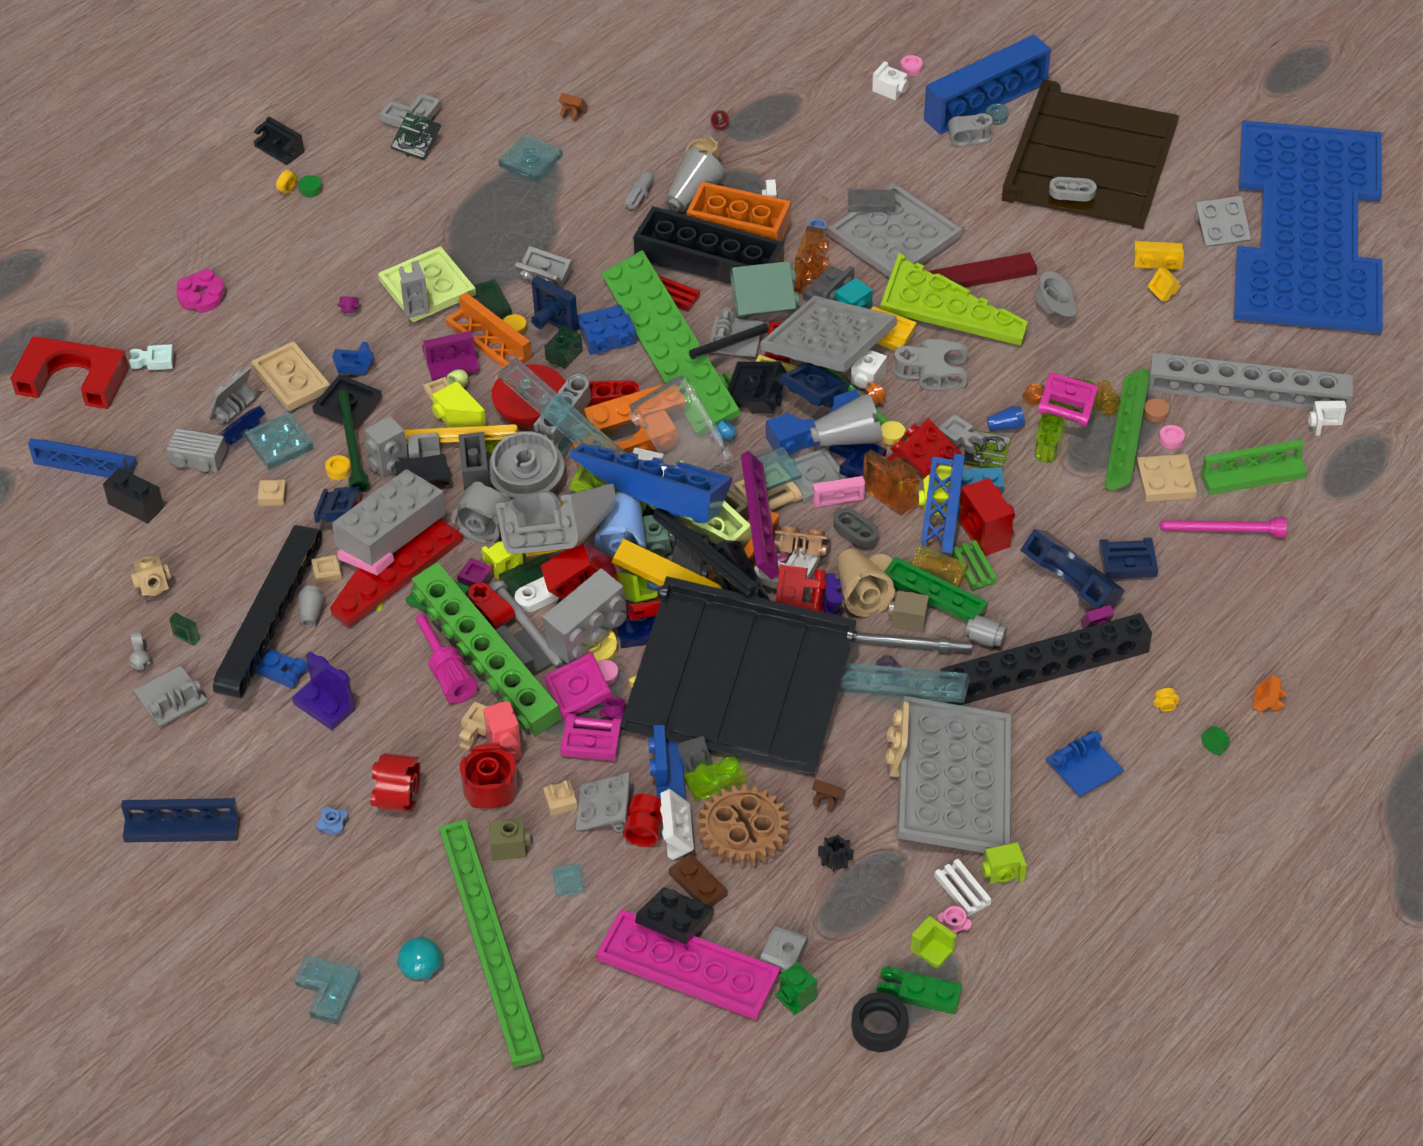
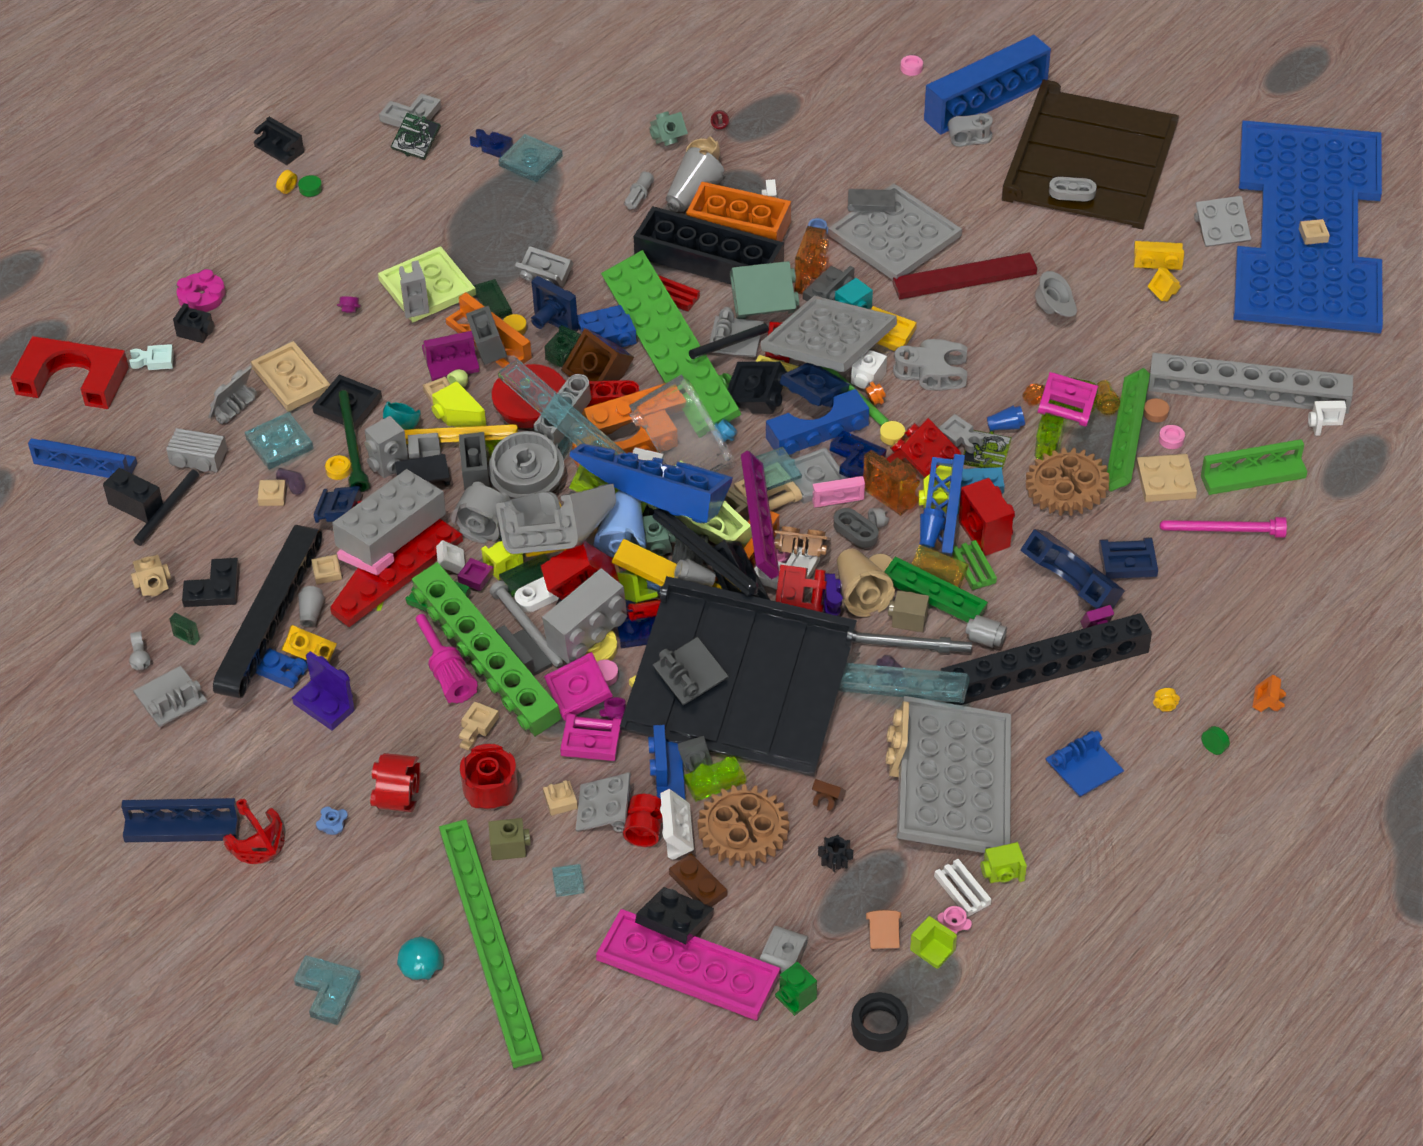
clear blue plate [217,406,266,445] -> none
blue bracket [332,342,374,376] -> none
red piece [468,583,516,630] -> none
coral brick [483,701,522,761] -> none
dark orange tile [559,93,588,121] -> none
light grey cone [810,394,883,446] -> none
white brick [872,61,909,100] -> none
green hinge [876,966,962,1014] -> none
lime wing [880,253,1028,346] -> none
clear light blue tile [986,104,1009,125] -> none
none -> black bar [133,469,199,546]
none -> black brick [173,303,214,343]
none -> black plate [182,558,239,607]
none -> red helmet [223,799,285,864]
none -> clear purple arm [276,468,306,495]
none -> yellow hips [281,625,337,662]
none -> teal hair [383,401,421,430]
none -> white plate [436,540,465,574]
none -> dark grey slope [466,305,507,365]
none -> clear blue plate [470,129,513,159]
none -> reddish brown slope [561,328,634,381]
none -> sand green brick [649,111,688,146]
none -> dark grey hinge [653,637,729,706]
none -> light grey cone [674,559,716,587]
none -> nougat tile [866,909,902,949]
none -> light grey hinge [868,507,889,528]
none -> blue cone [919,508,946,548]
none -> medium nougat gear [1026,448,1109,516]
none -> tan plate [1299,219,1330,245]

